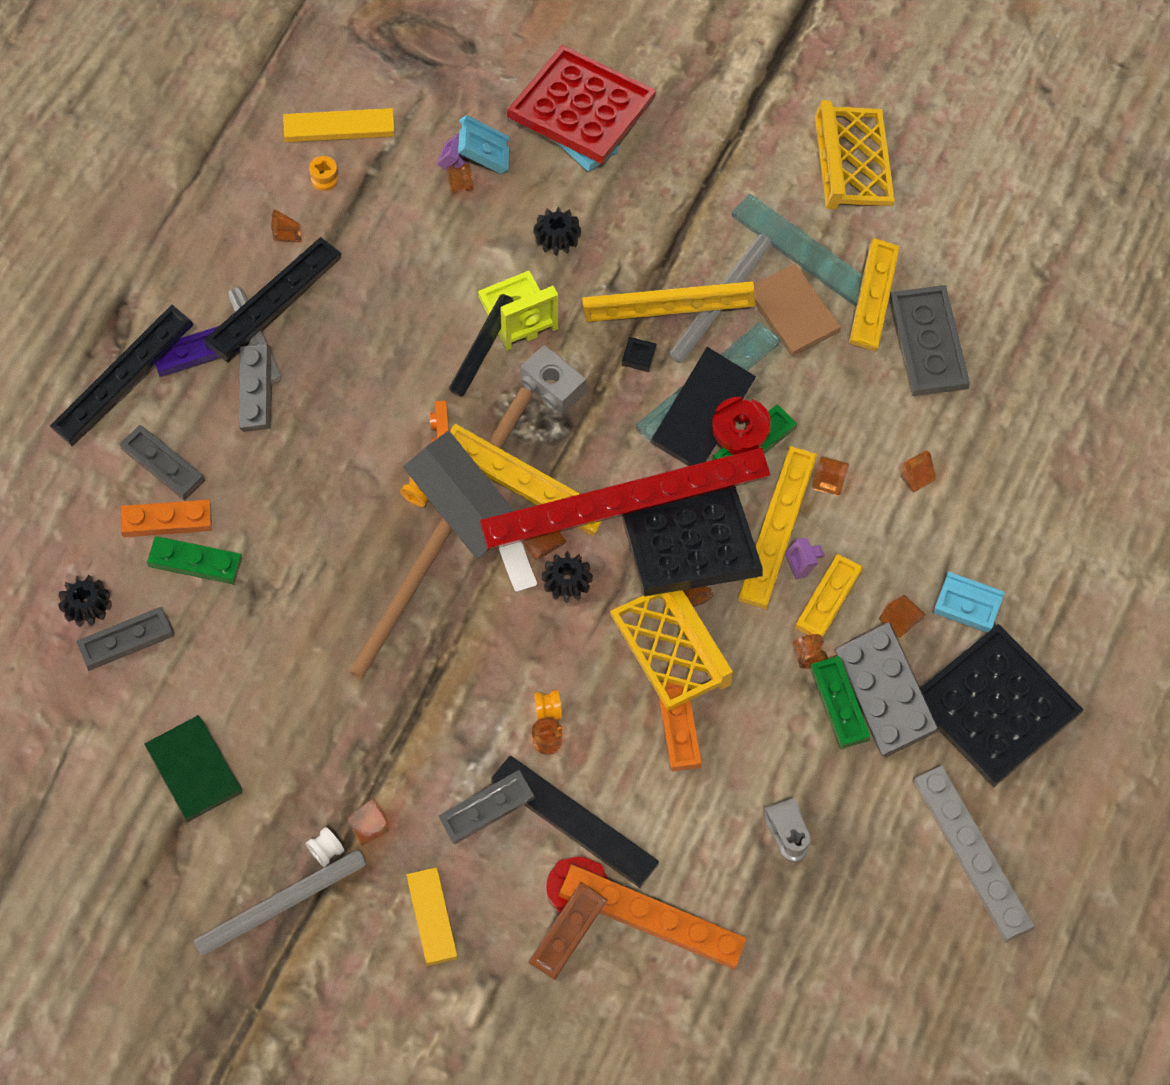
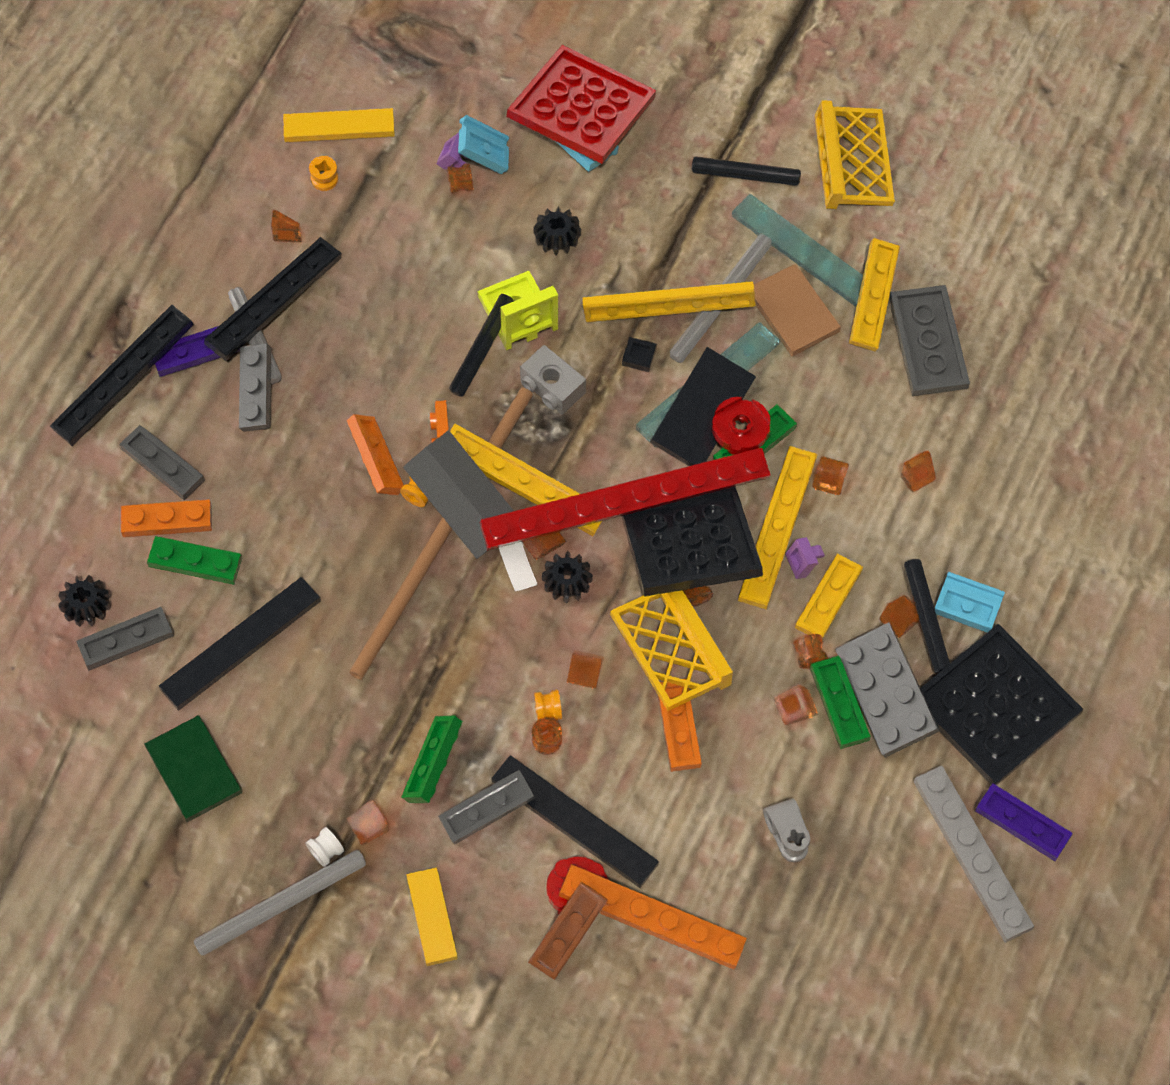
none -> black tile [159,577,321,711]
none -> orange plate [347,414,404,495]
none -> green plate [401,715,463,803]
none -> clear orange slope [567,650,604,689]
none -> black axle [692,156,801,186]
none -> clear orange slope [773,685,818,726]
none -> black axle [904,559,950,673]
none -> dark purple plate [975,783,1073,861]

